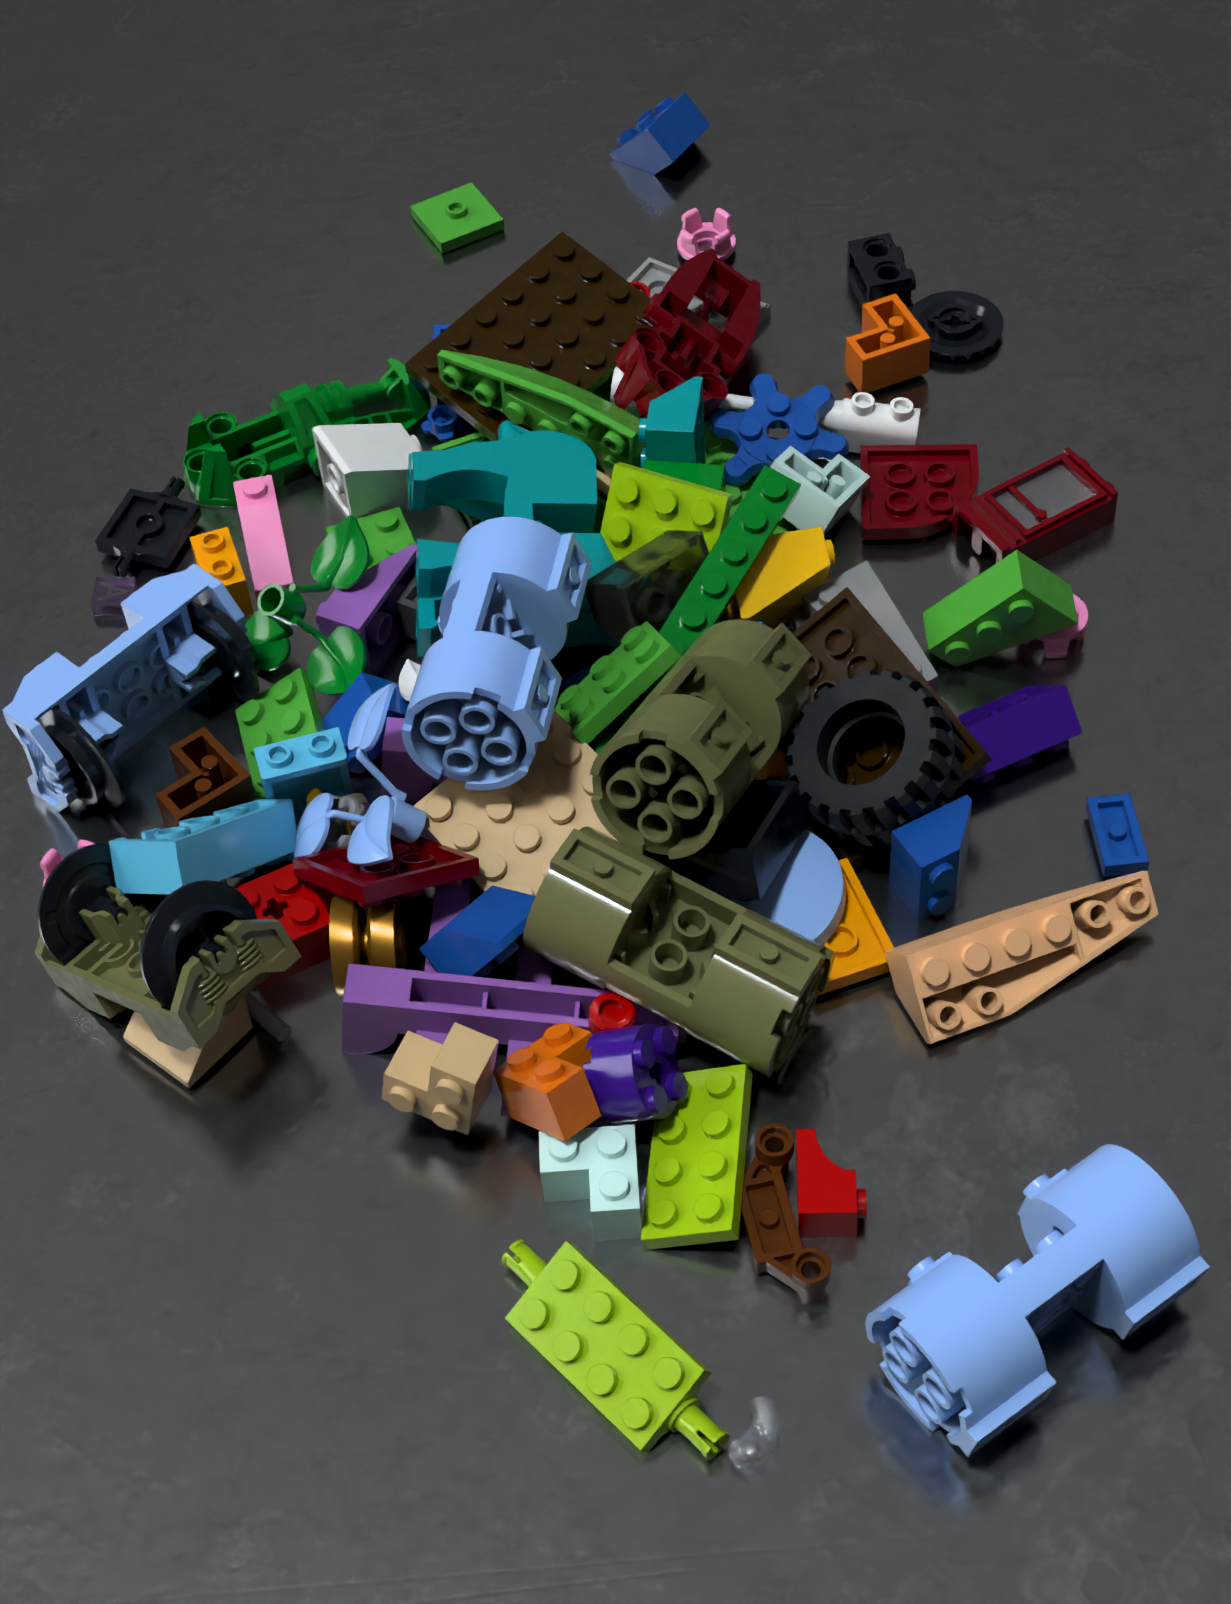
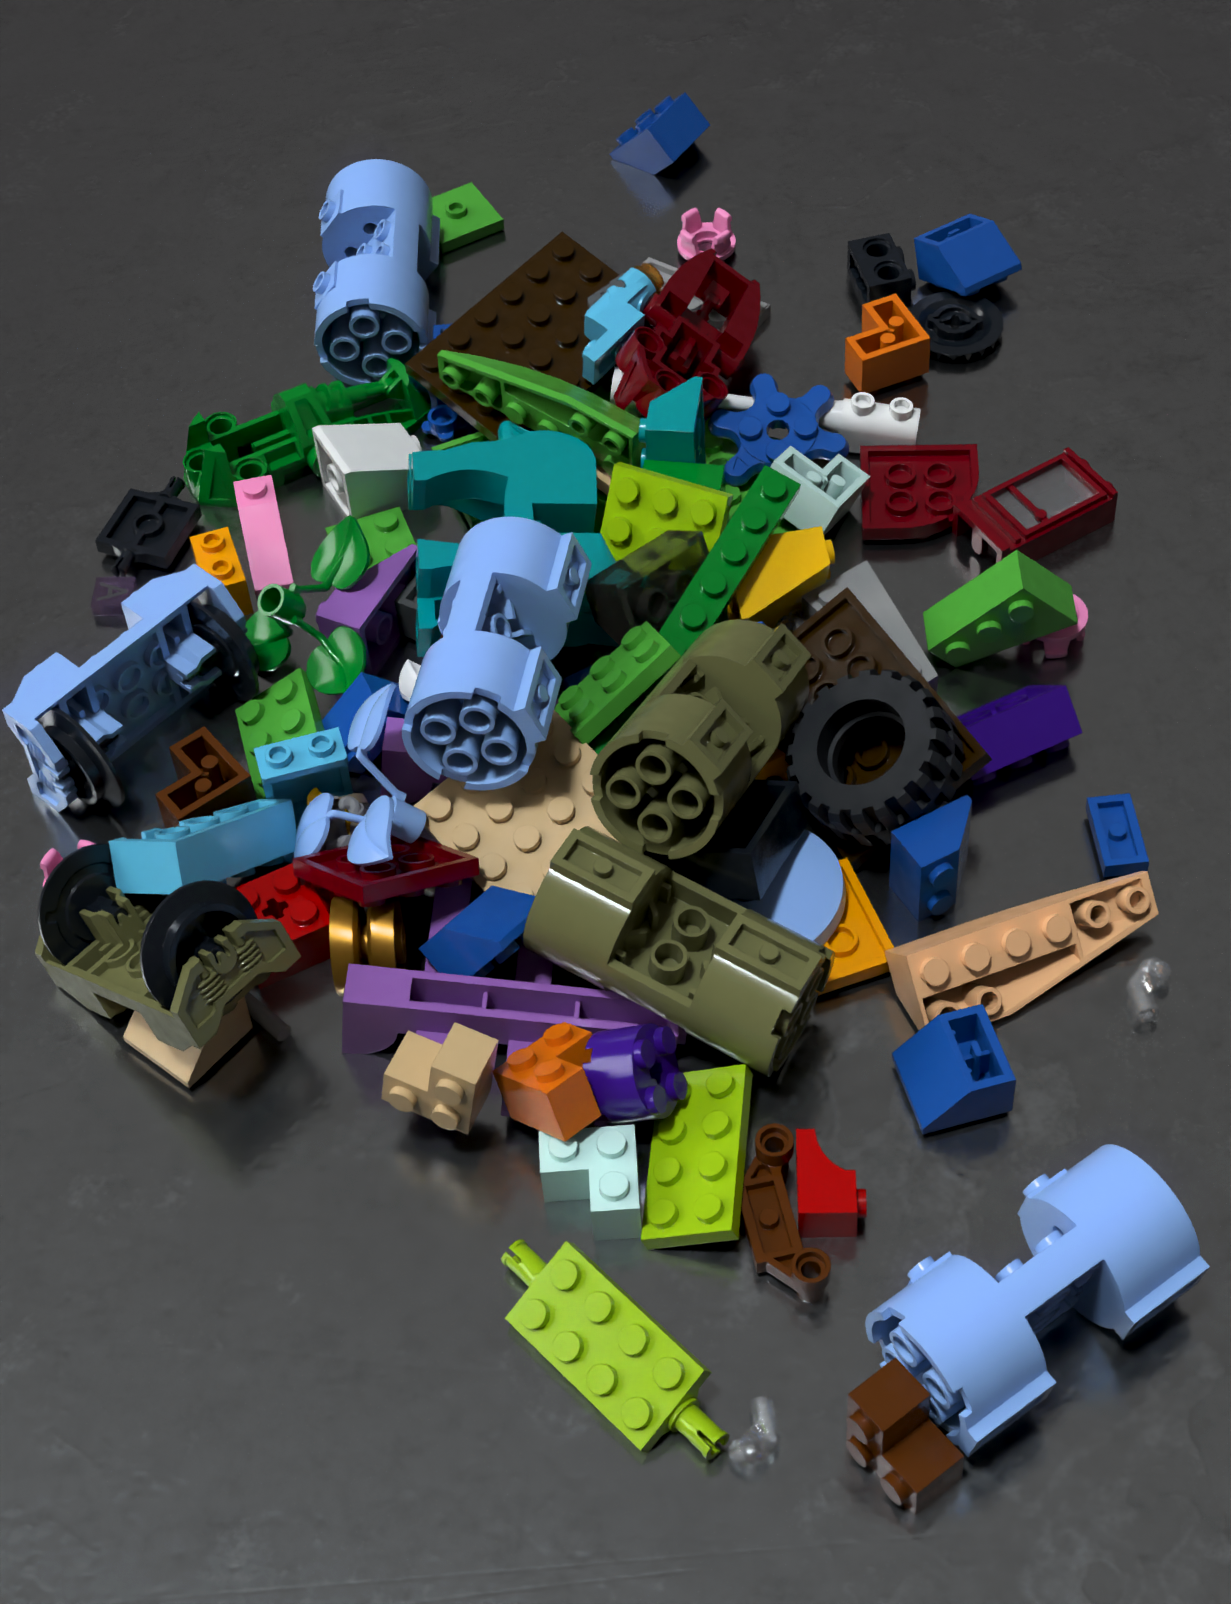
red tile [588,993,636,1033] -> none
none -> light blue cylinder [313,159,440,386]
none -> medium azure plate [582,263,664,385]
none -> reddish brown brick [846,1357,964,1516]
none -> blue slope [892,1004,1016,1134]
none -> blue slope [914,214,1022,296]
none -> clear arm [1127,957,1172,1022]

